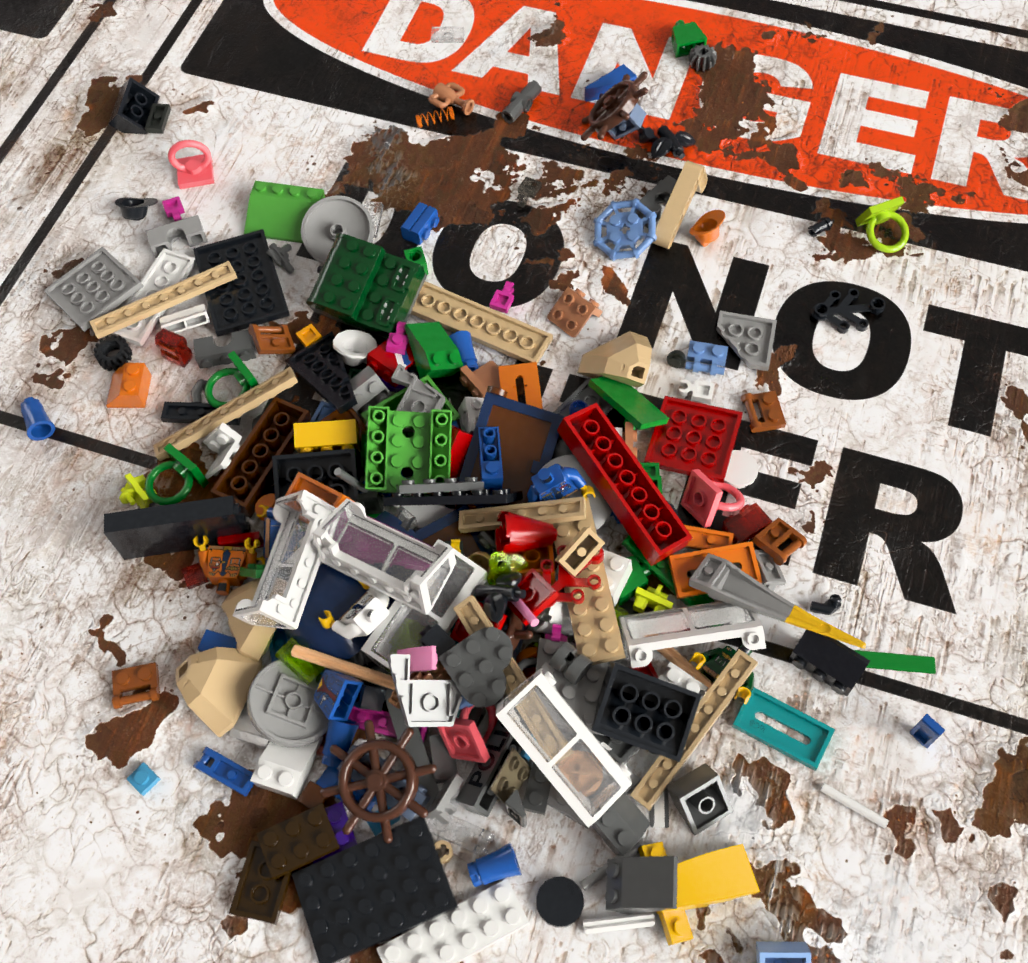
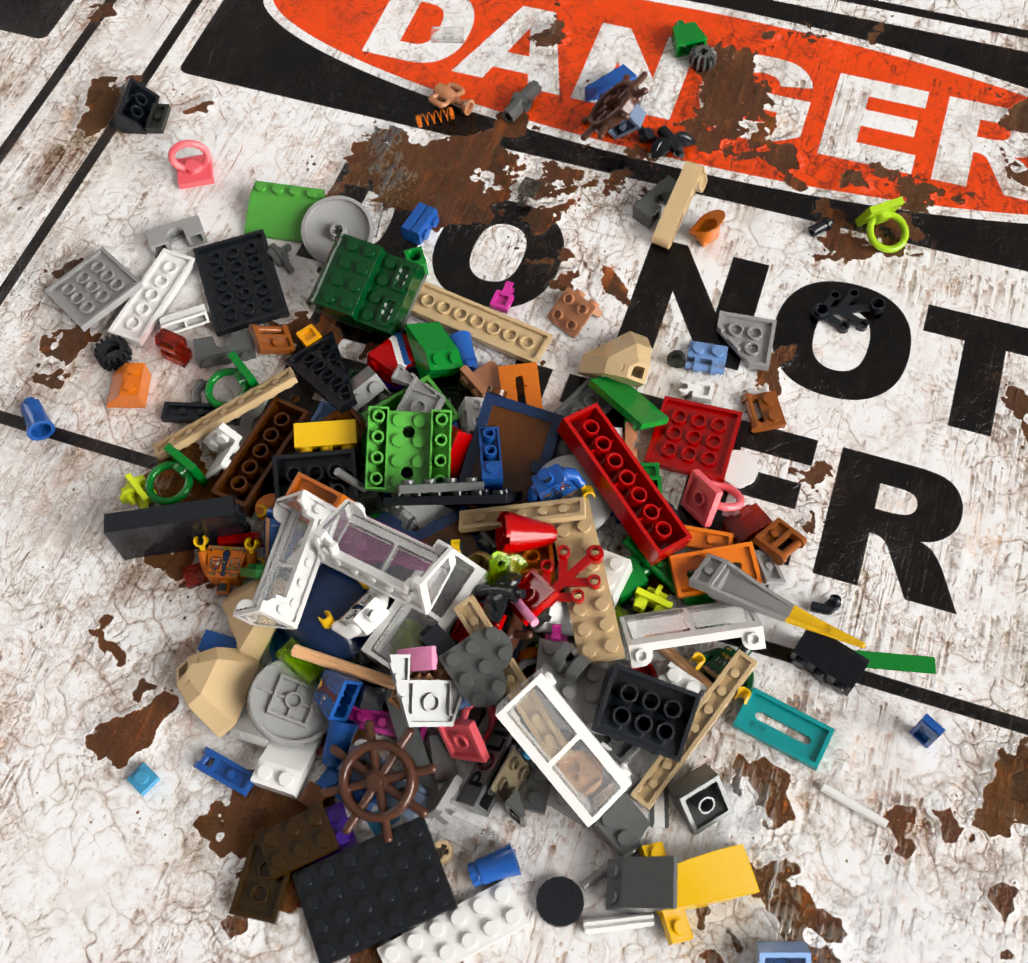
tan plate [89,261,237,339] -> none
dark orange plate [112,662,160,709] -> none
black piece [115,197,158,221] -> none
dark pink plate [162,196,185,222] -> none
white hat [333,330,377,366] -> none
dark pink plate [386,321,409,355] -> none
tan brick [555,527,605,576] -> none
clear blue plate [569,400,588,415] -> none
medium blue plate [593,198,657,261] -> none

